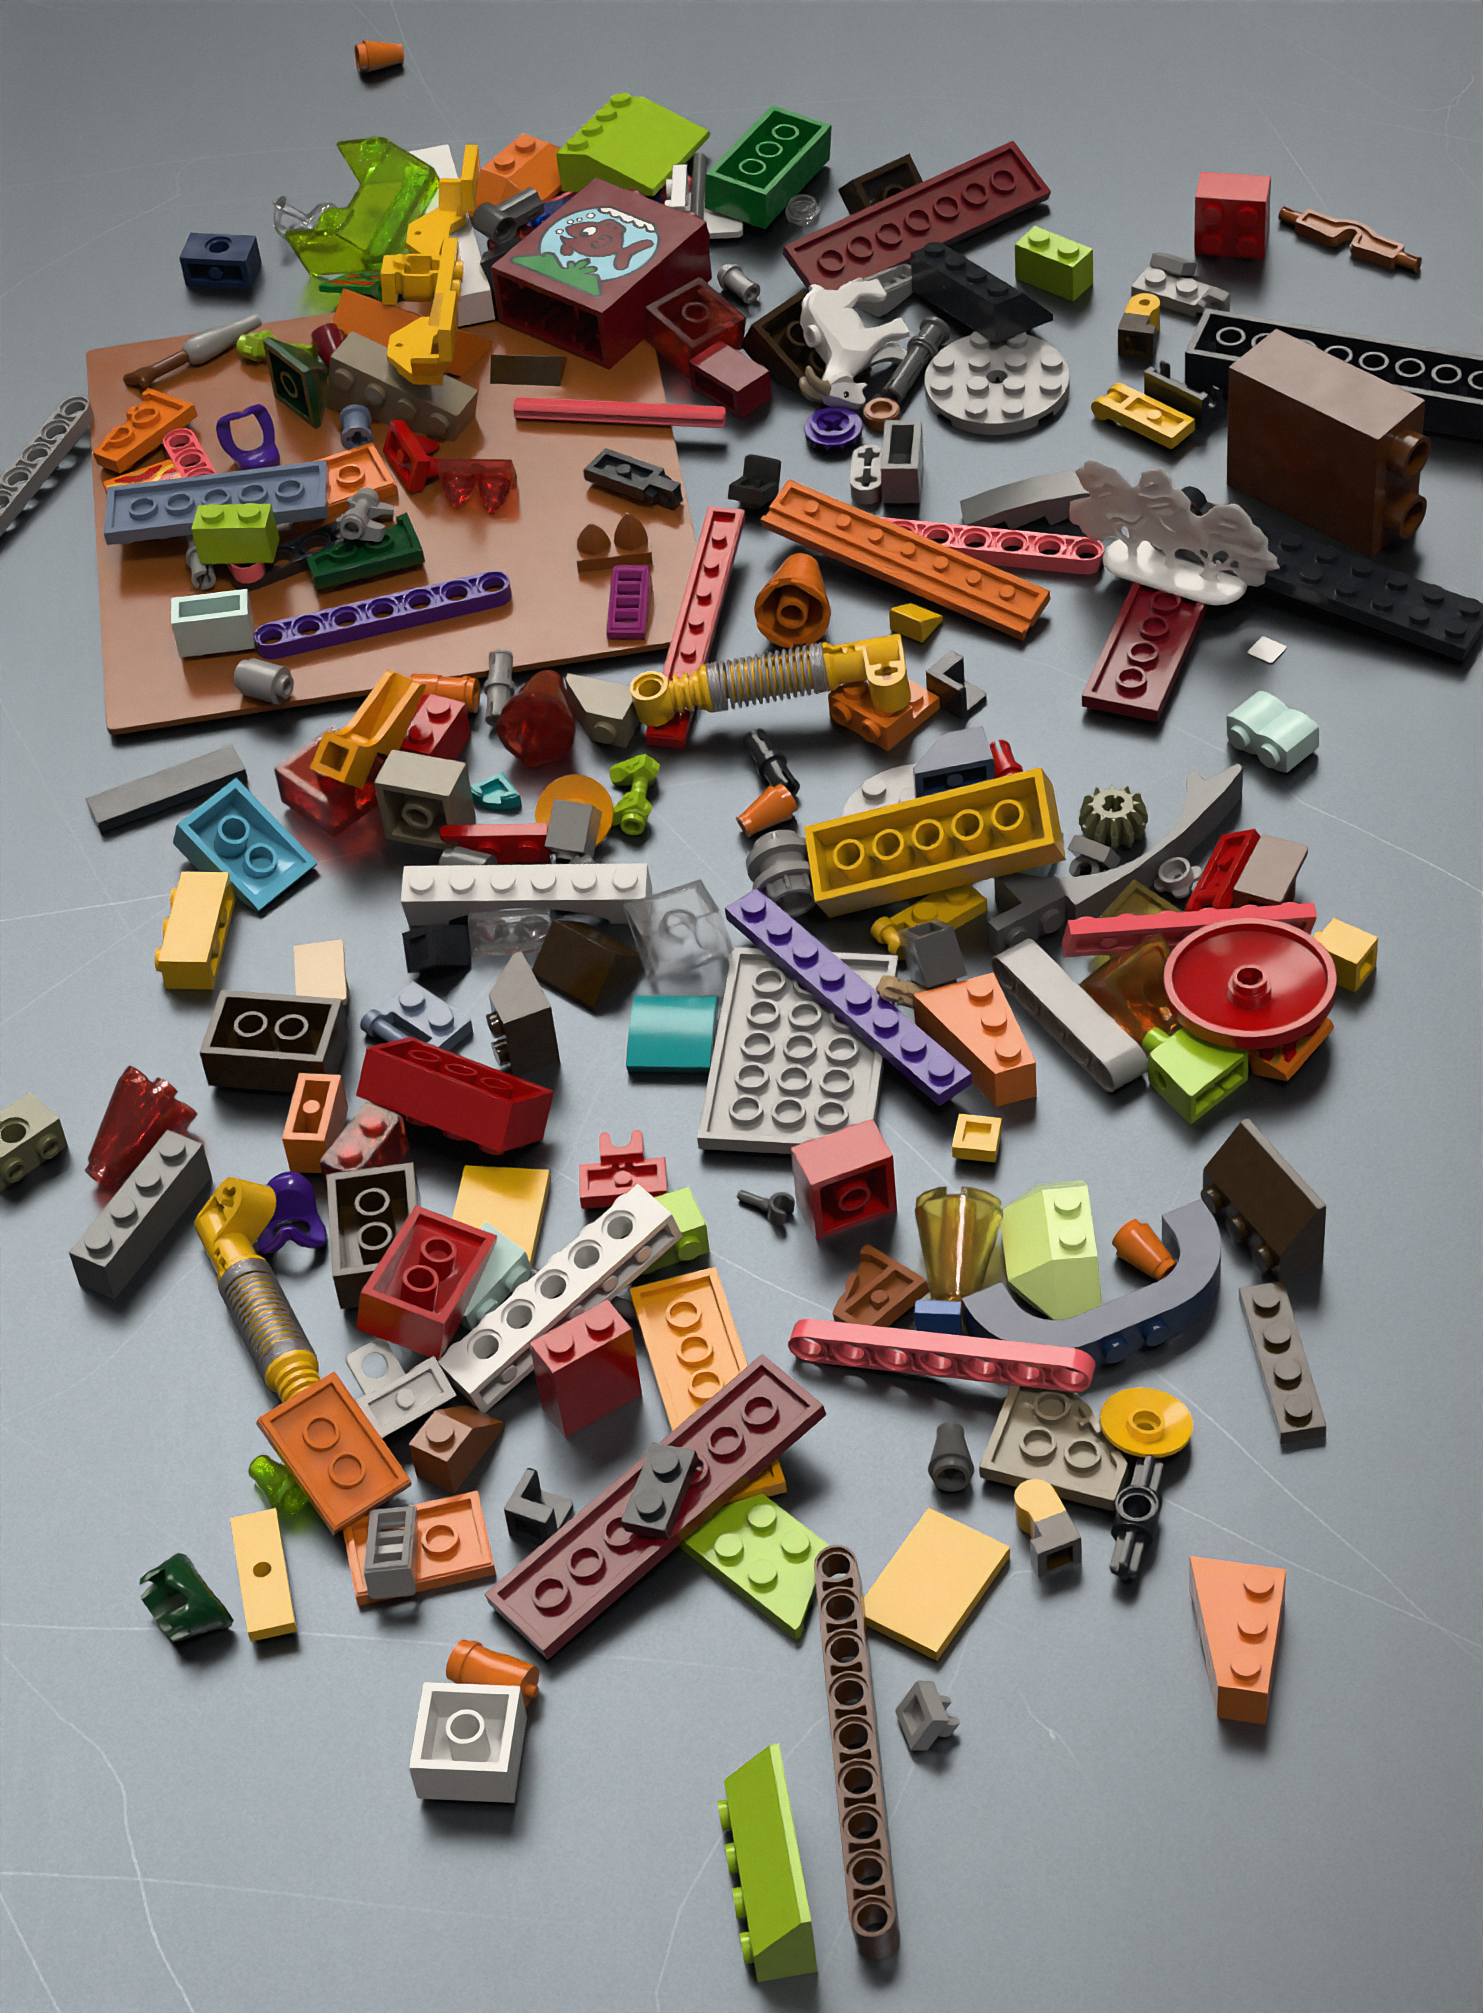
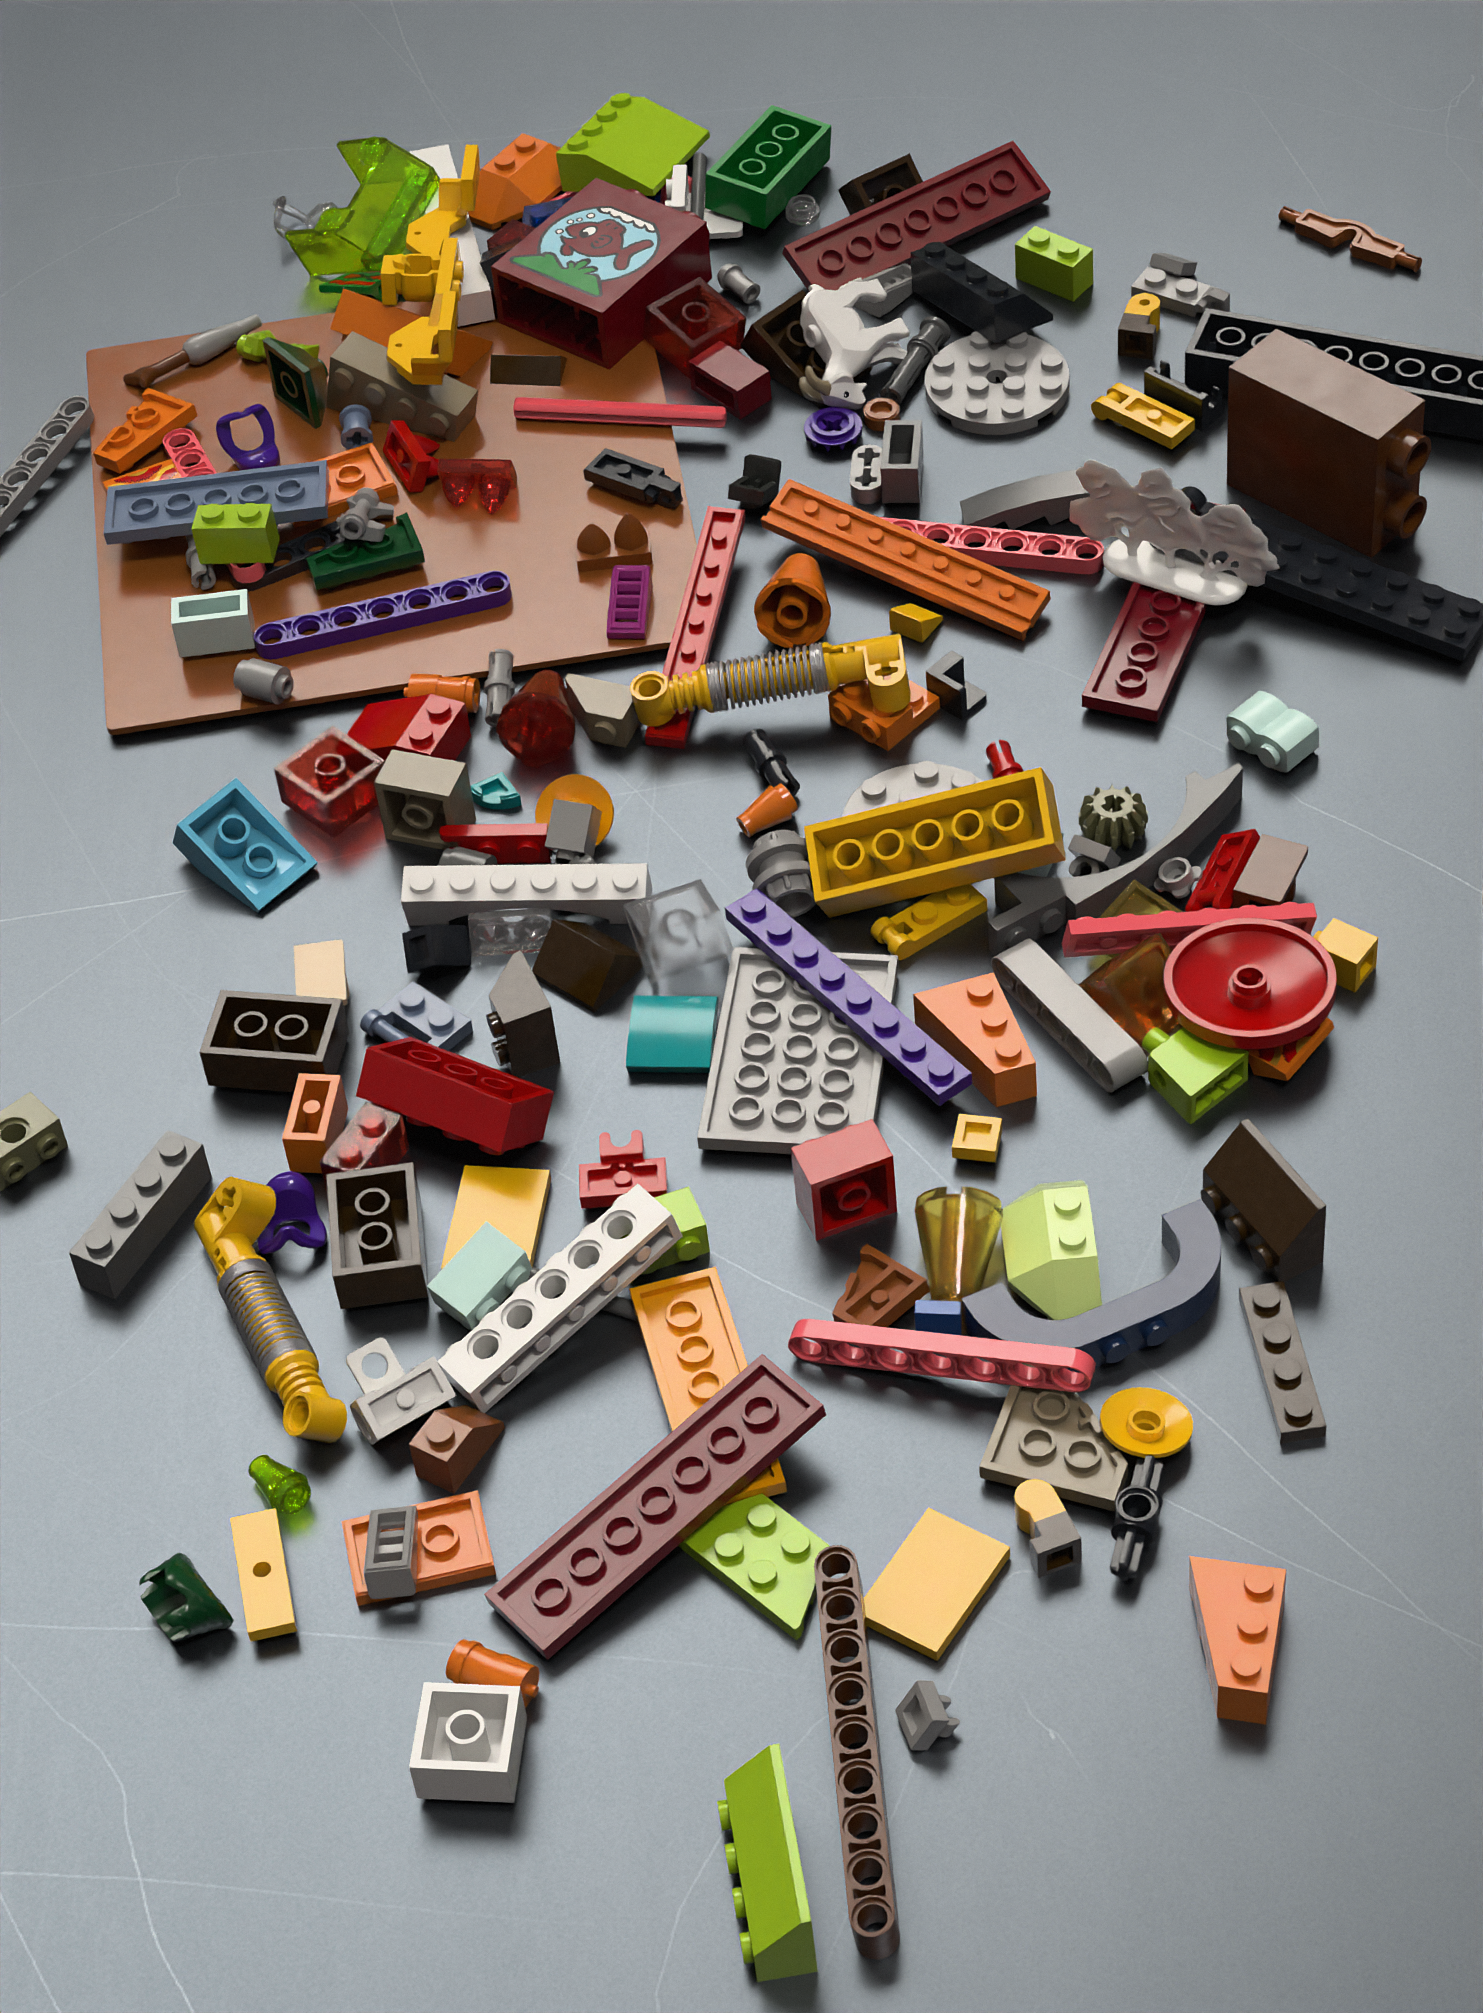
tile [85,745,248,833] -> none
clear red cone [85,1066,198,1190] -> none
yellow brick [155,872,236,990] -> none
dark blue brick [179,232,262,289] -> none
orange tile [256,1371,412,1536] -> none
light orange arch [310,670,426,789] -> none
dark red cone [311,323,345,370] -> none
orange cone [354,40,404,73] -> none
red slope [356,1205,497,1361] -> none
dark grey piece [472,187,545,245] -> none
black panel [504,1468,574,1546] -> none
red brick [529,1299,642,1438] -> none
lime piece [609,754,660,835] -> none
plate [621,1442,699,1540] -> none
dark grey hand [737,1190,795,1226] -> none
tan axle [876,975,928,1009] -> none
dark grey brick [897,919,967,989] -> none
slope [913,726,995,799] -> none
dark grey cone [928,1422,975,1491] -> none
orange cone [1112,1219,1177,1281] -> none
red brick [1194,171,1271,259] -> none
white sticker [1248,636,1287,663] -> none

